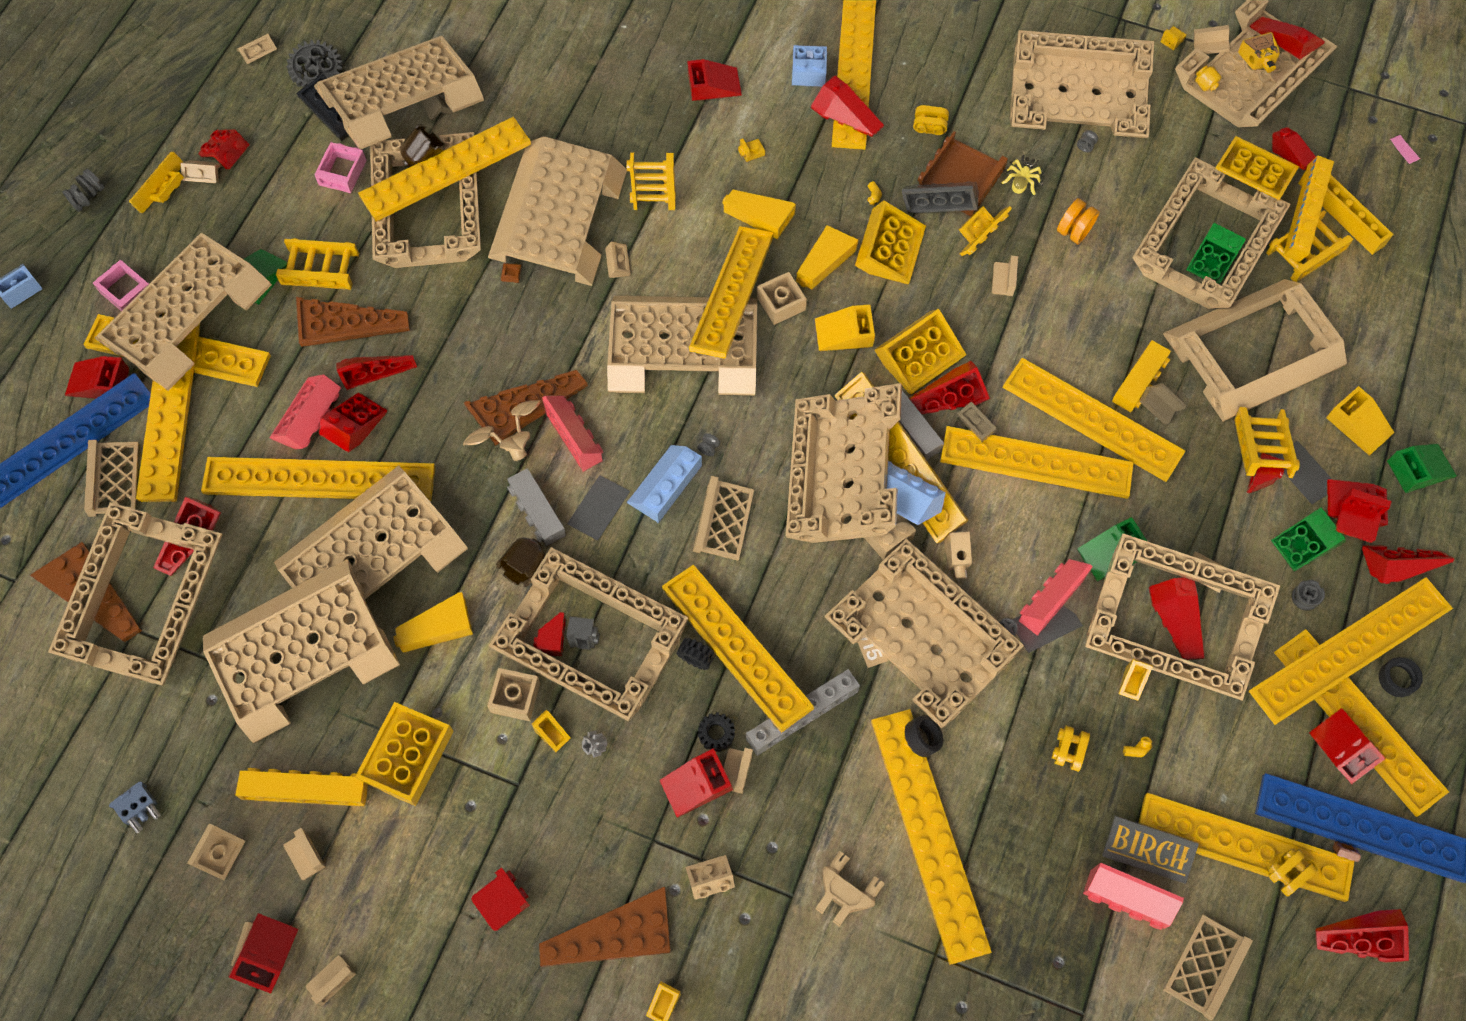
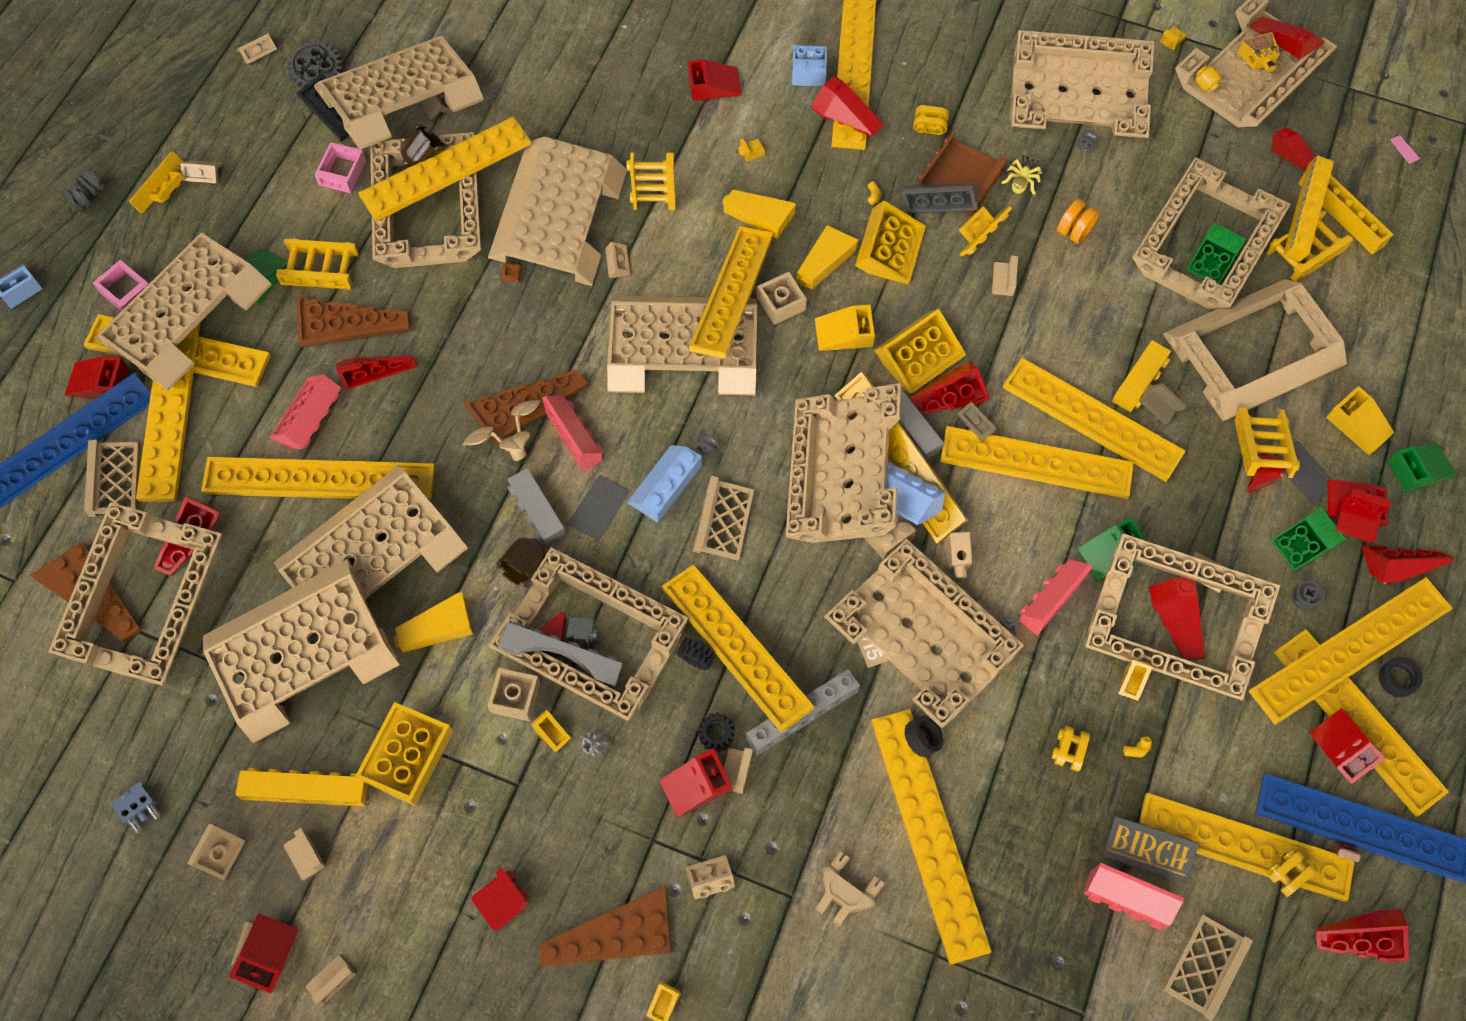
red bracket [198,129,250,169] -> none
red slope [319,392,387,453] -> none
dark grey sticker [1013,605,1083,653] -> none
tan panel [1194,25,1230,54] -> none
yellow slope [1215,136,1299,200] -> none
none -> light grey arch [497,621,622,688]

